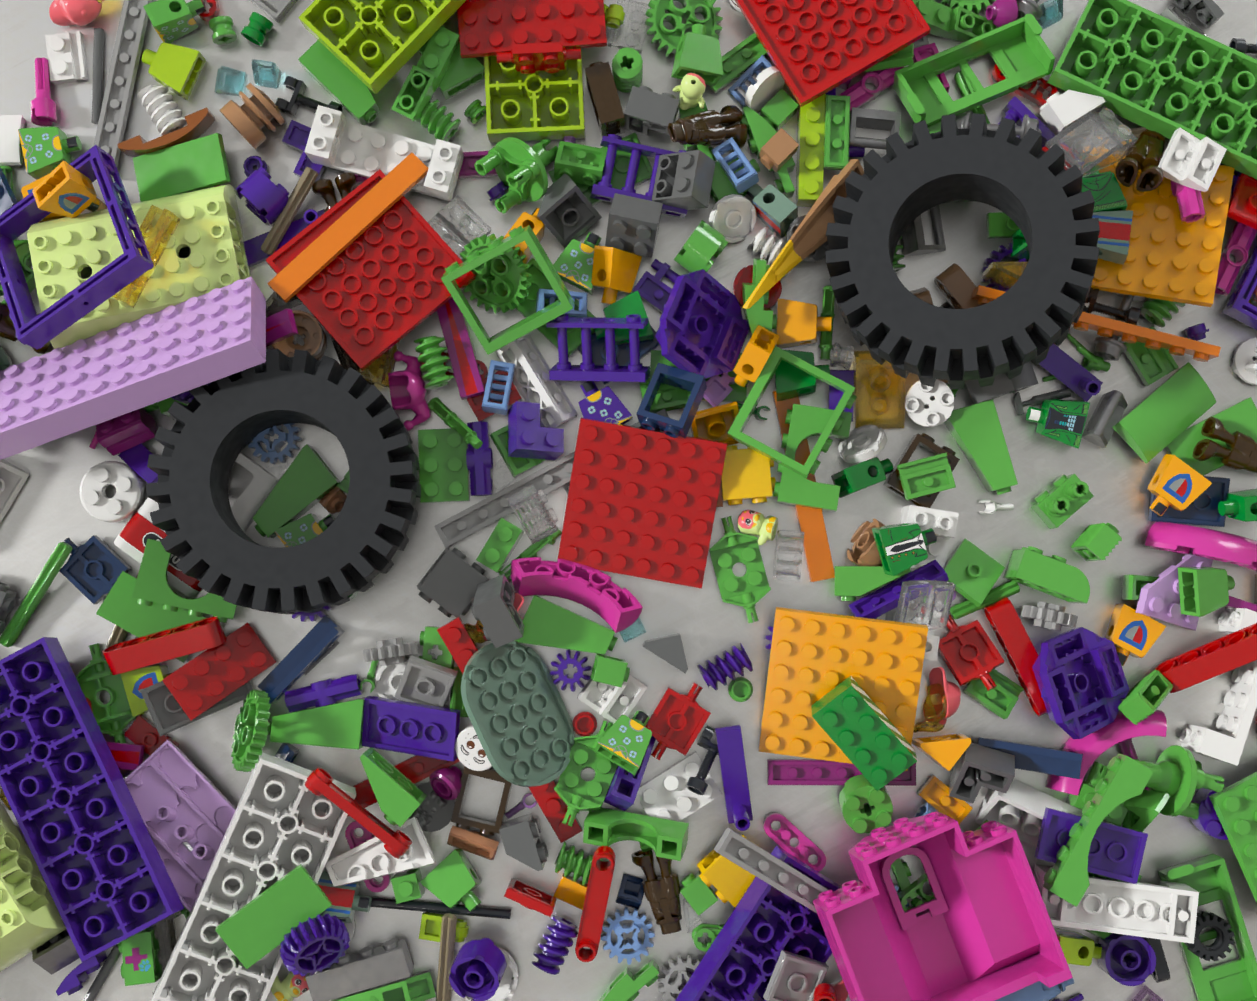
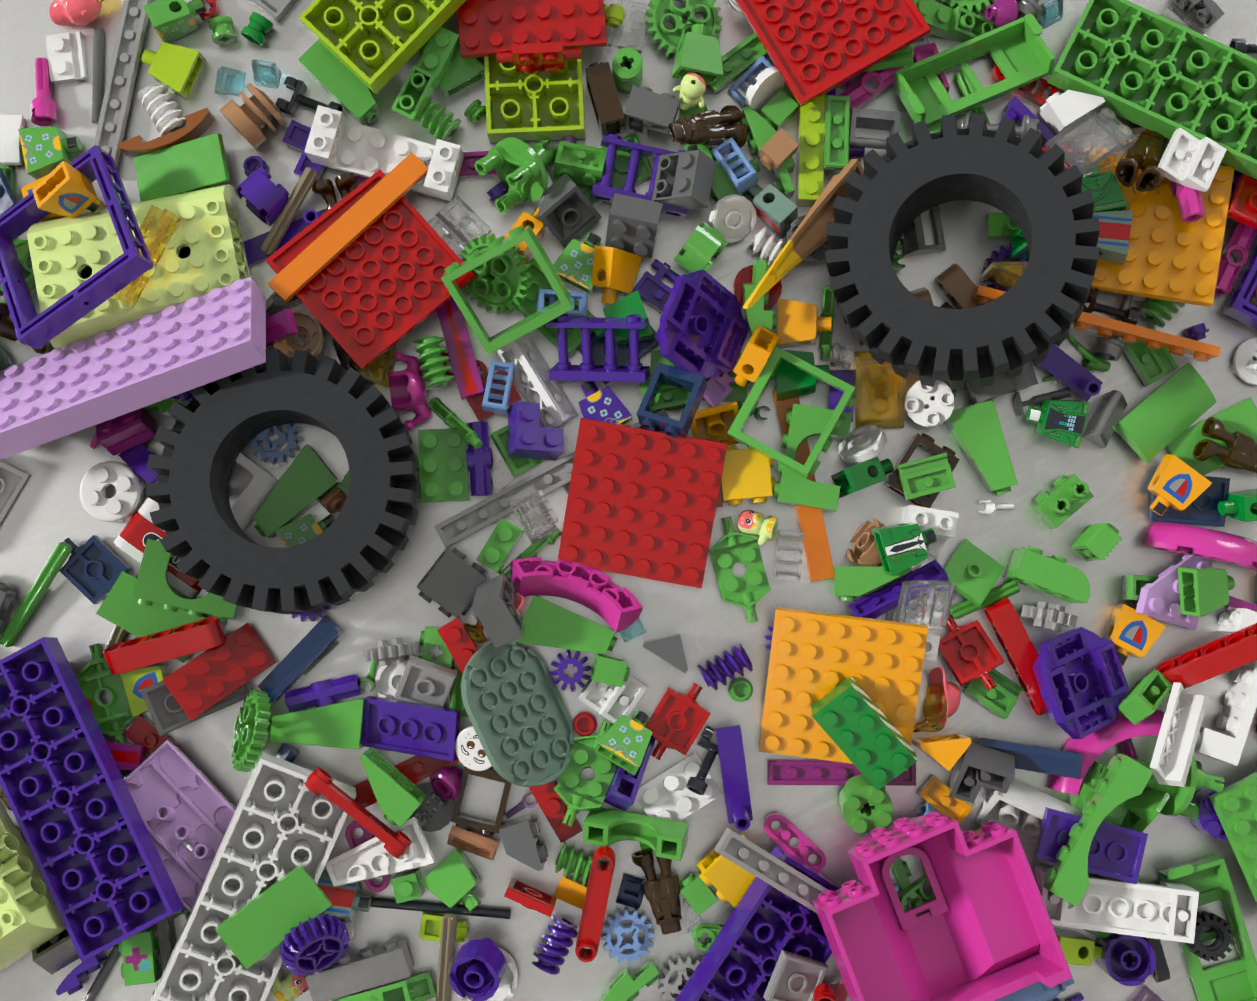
none -> white fence [1149,682,1208,787]

